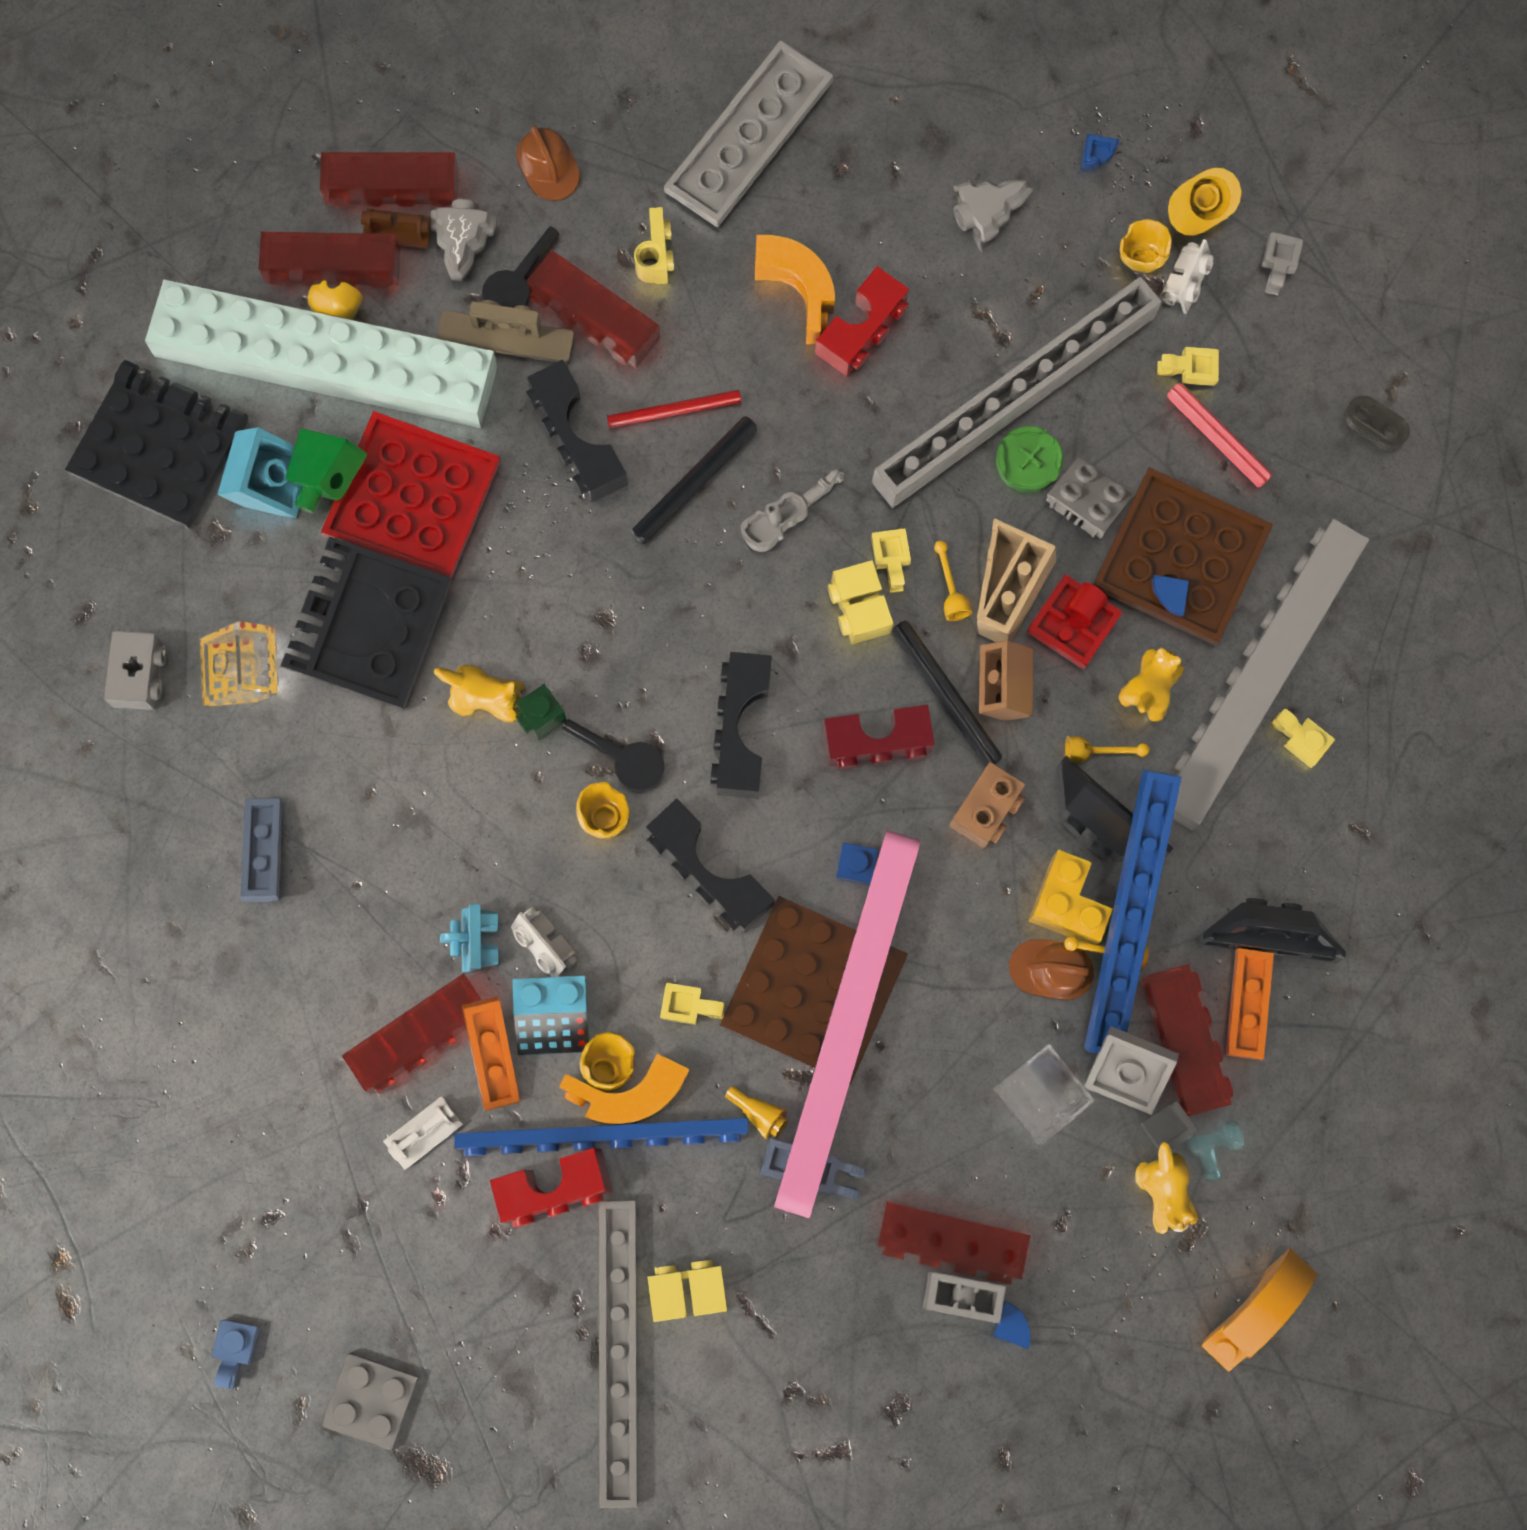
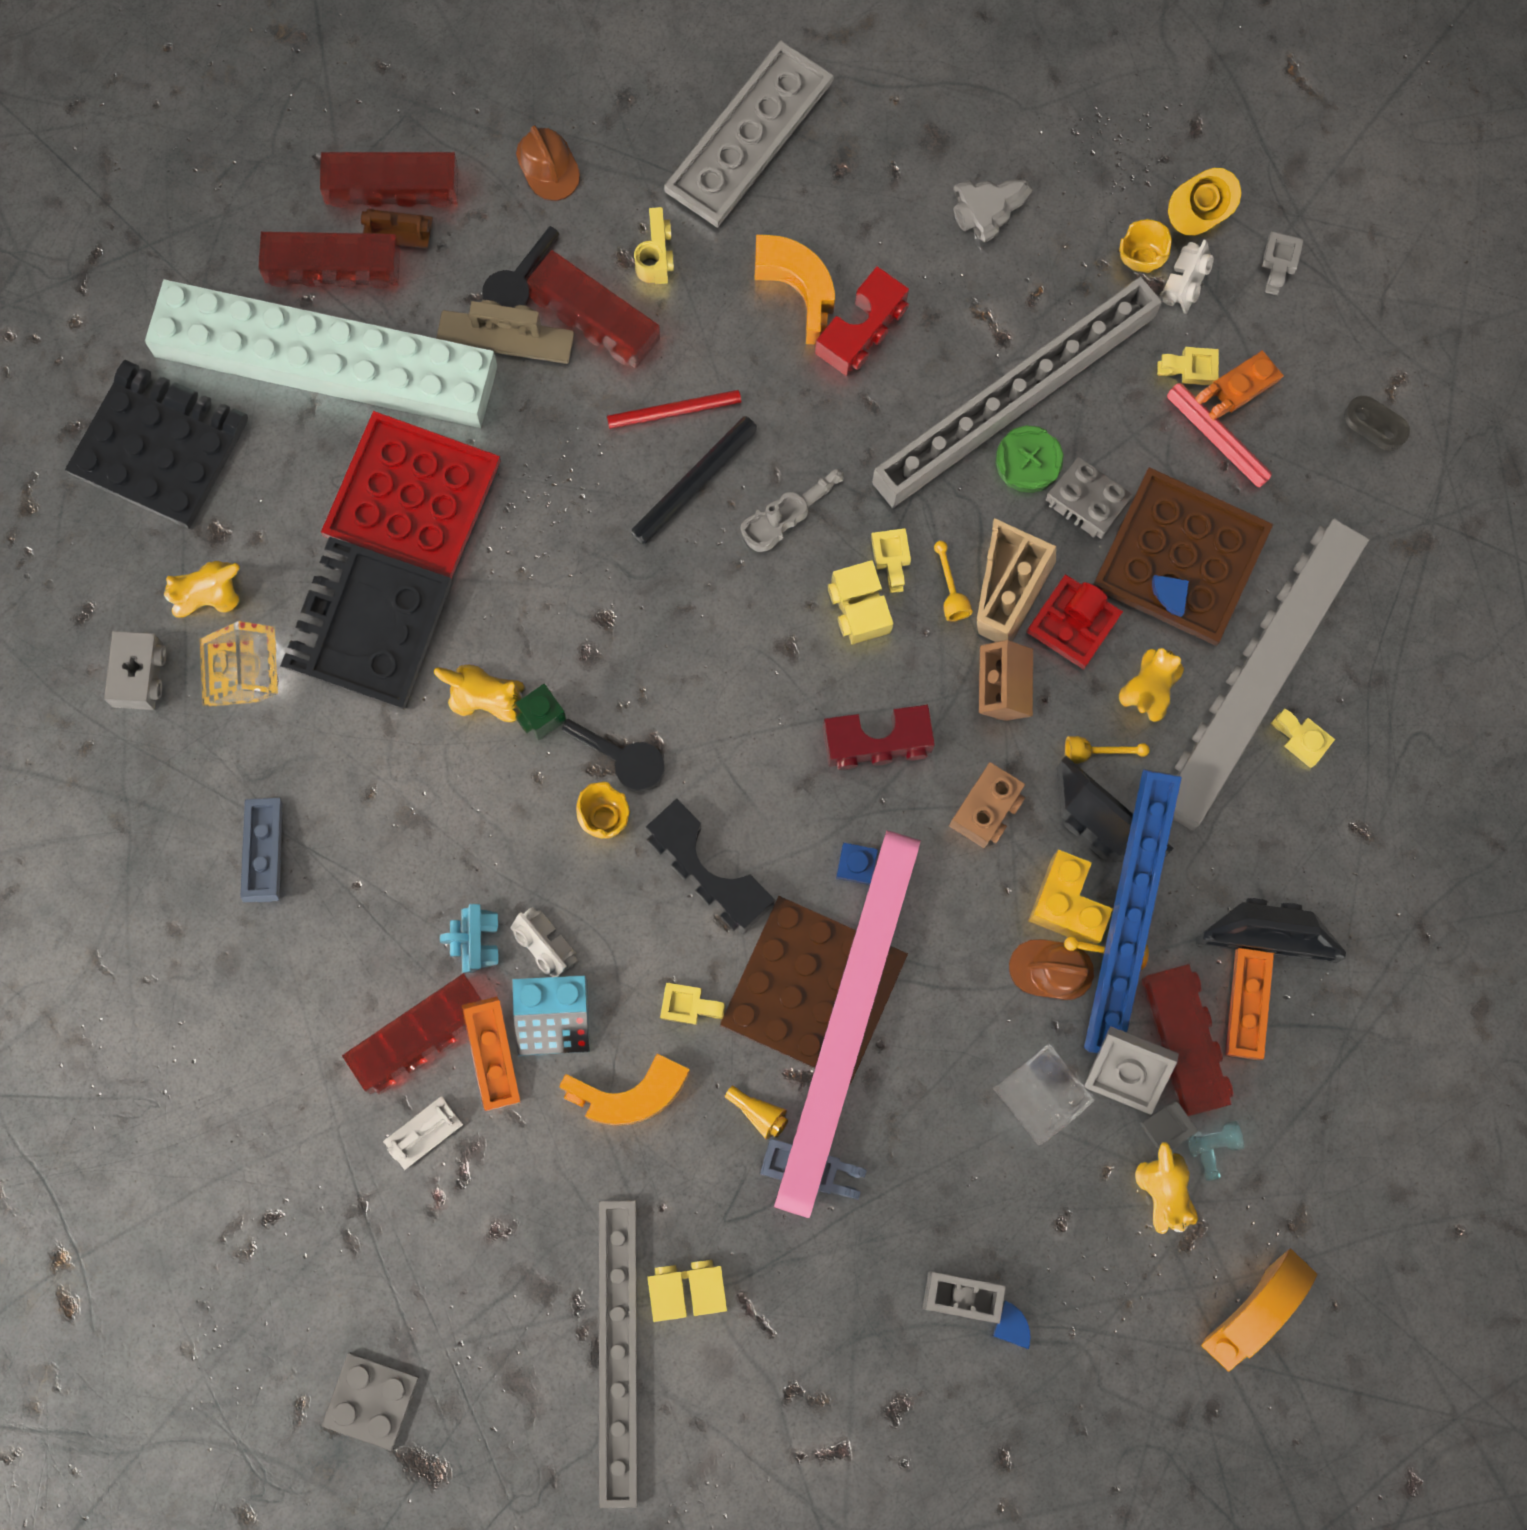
medium blue plate [212,1320,260,1389] -> none
medium azure slope [217,427,301,518] -> none
green torso [286,428,367,514] -> none
yellow hair [307,280,364,320] -> none
light grey rock [431,199,498,281] -> none
blue plate [454,1118,748,1157] -> none
red arch [490,1148,613,1228] -> none
black arch [525,359,628,502] -> none
yellow hair [580,1032,635,1092] -> none
black arch [710,652,772,799] -> none
clear red brick [875,1202,1031,1285] -> none
black axle [892,620,1002,767] -> none
blue tile [1081,134,1120,169] -> none
none -> yellow animal [164,561,240,617]
none -> orange hinge [1195,350,1284,421]

